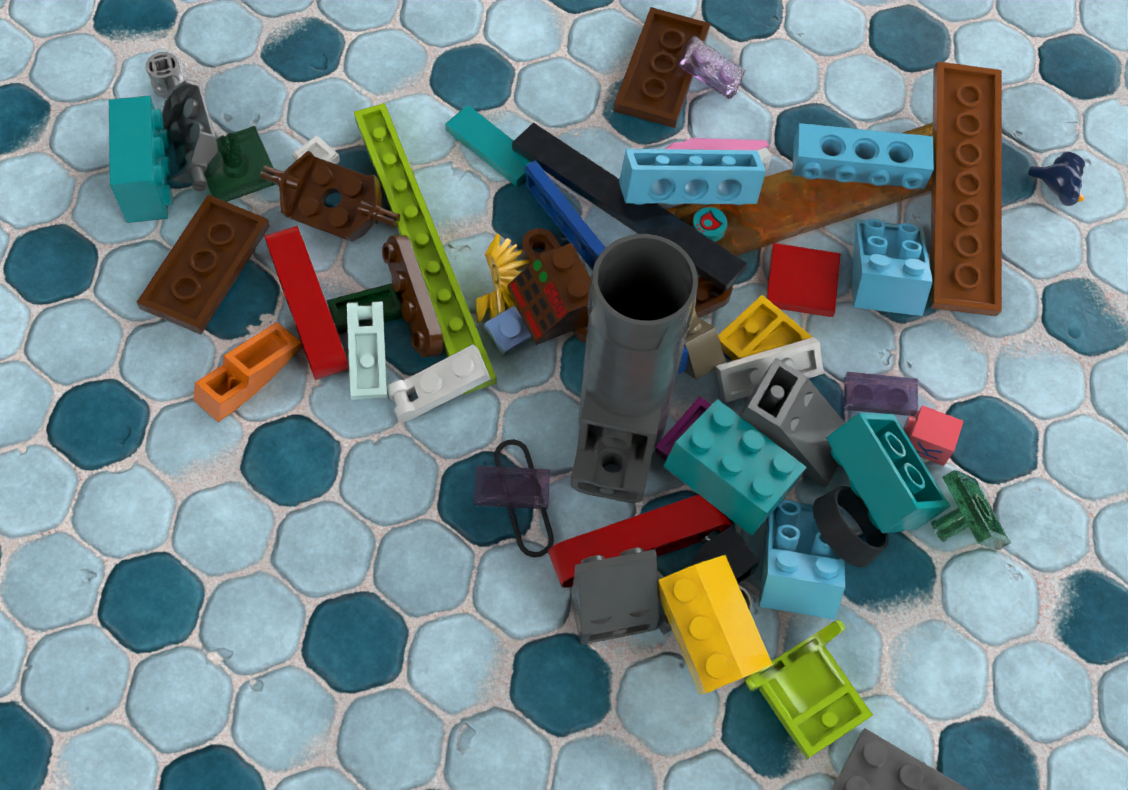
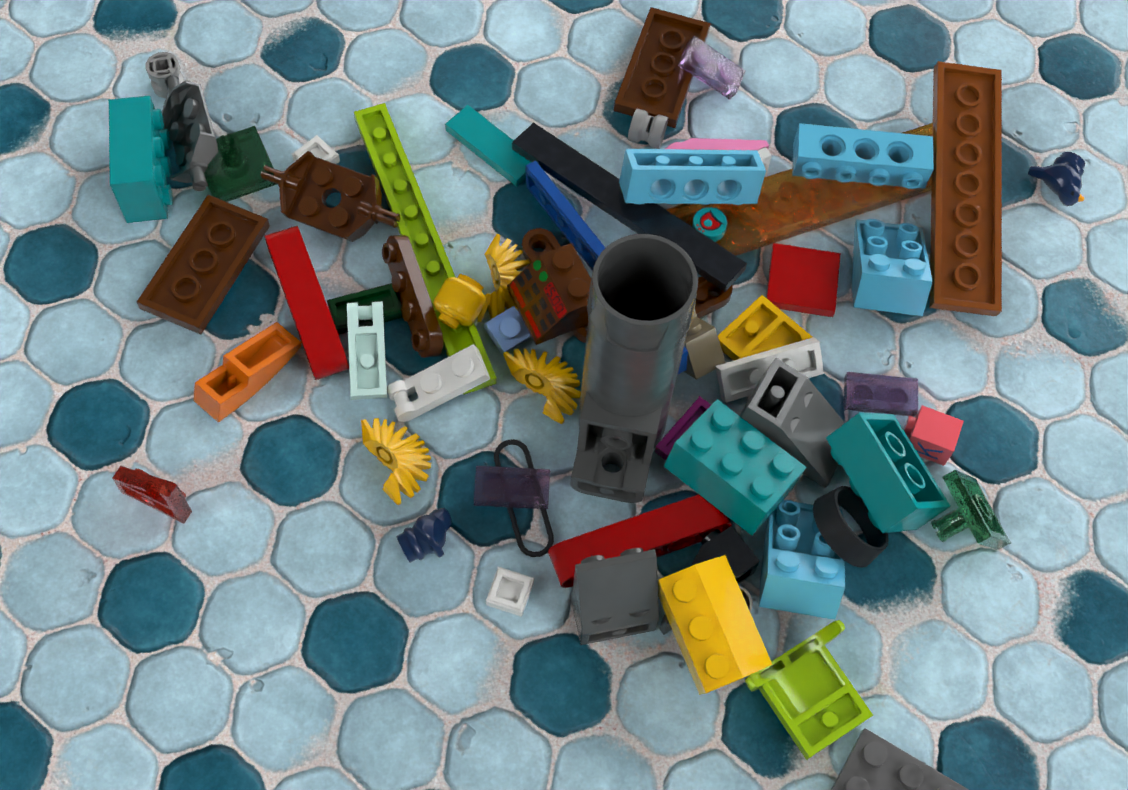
none -> clear red wing [112,466,192,524]
none -> yellow hair [361,418,431,505]
none -> dark blue animal [396,508,452,563]
none -> yellow head [433,274,486,329]
none -> white tile [486,567,534,617]
none -> yellow hair [503,348,581,424]
none -> light grey wheel [628,108,668,149]

